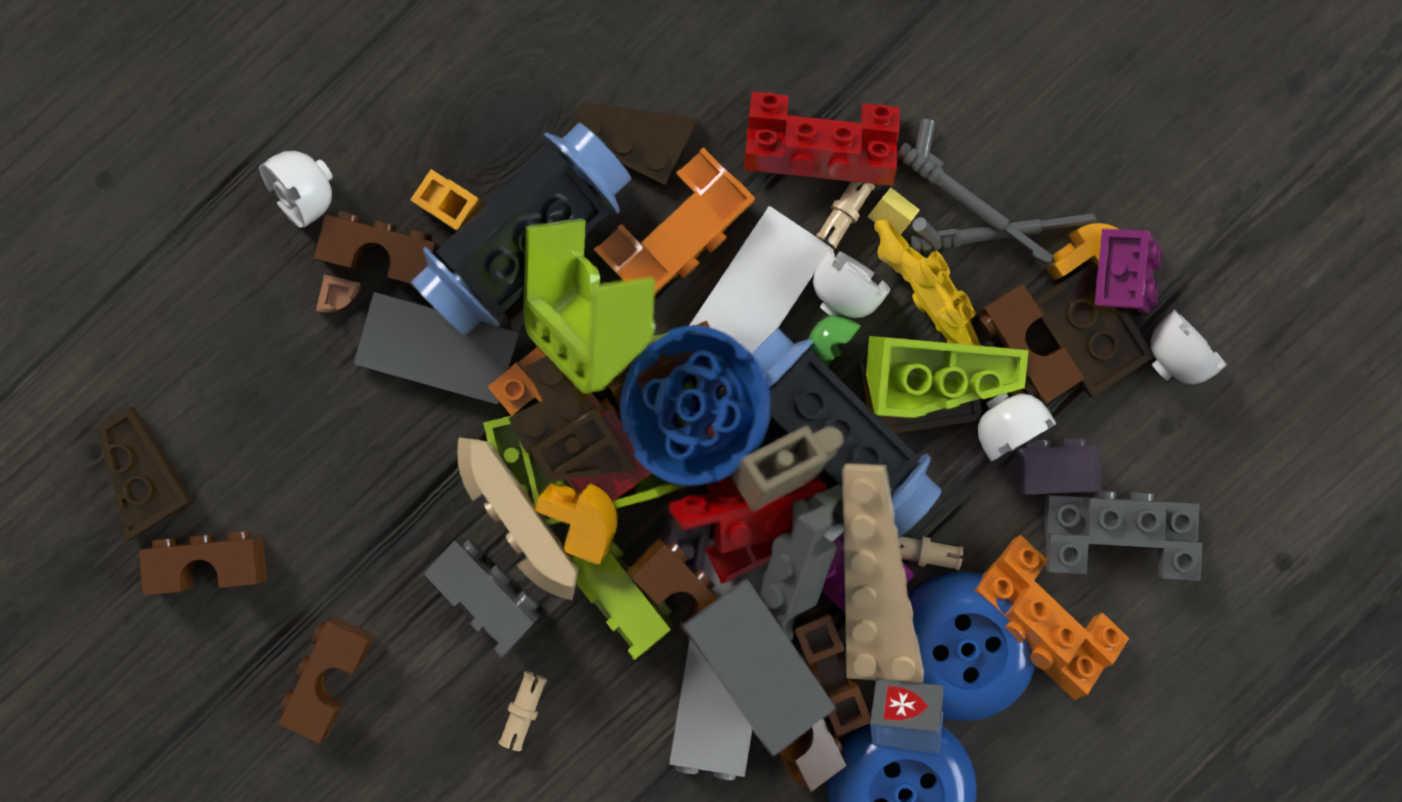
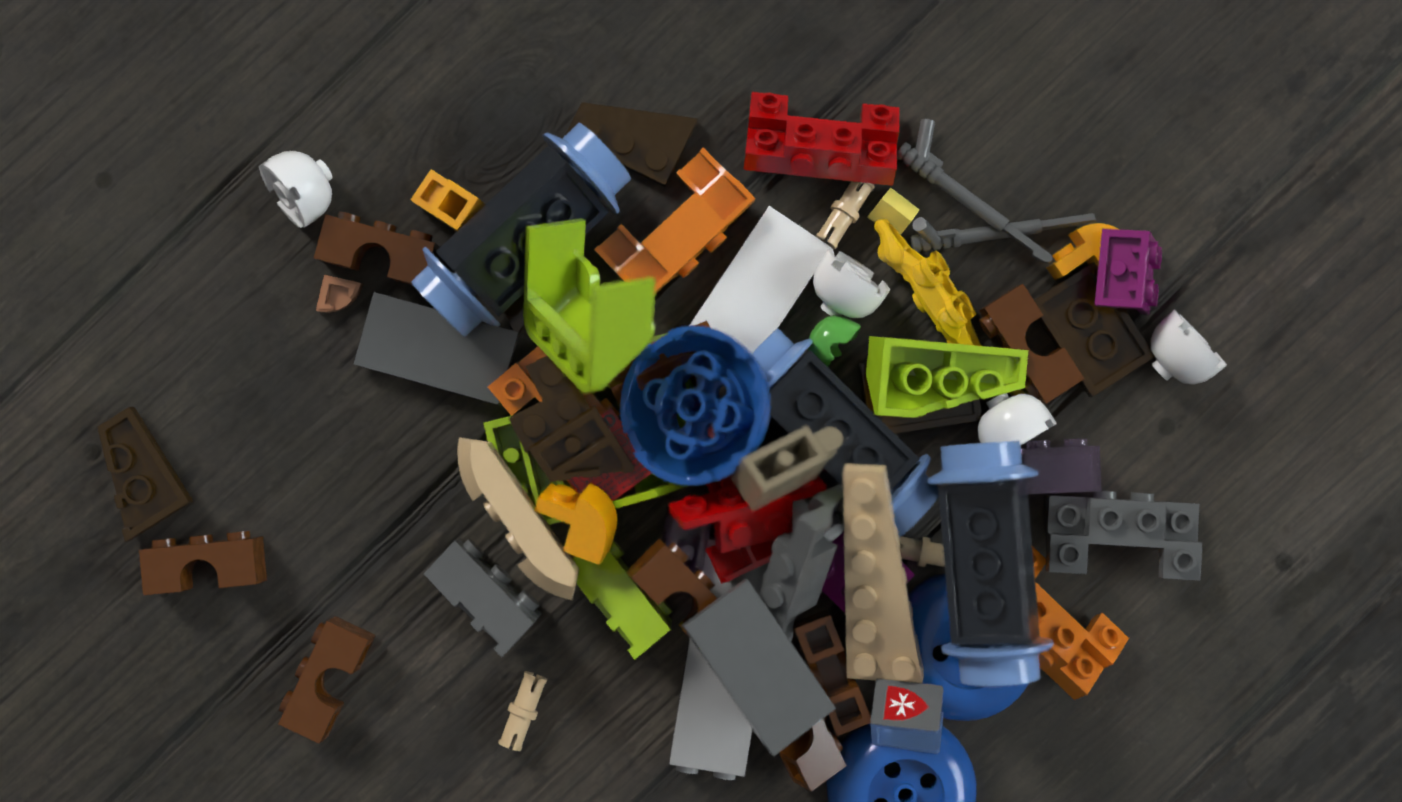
none -> black brick [927,441,1054,686]

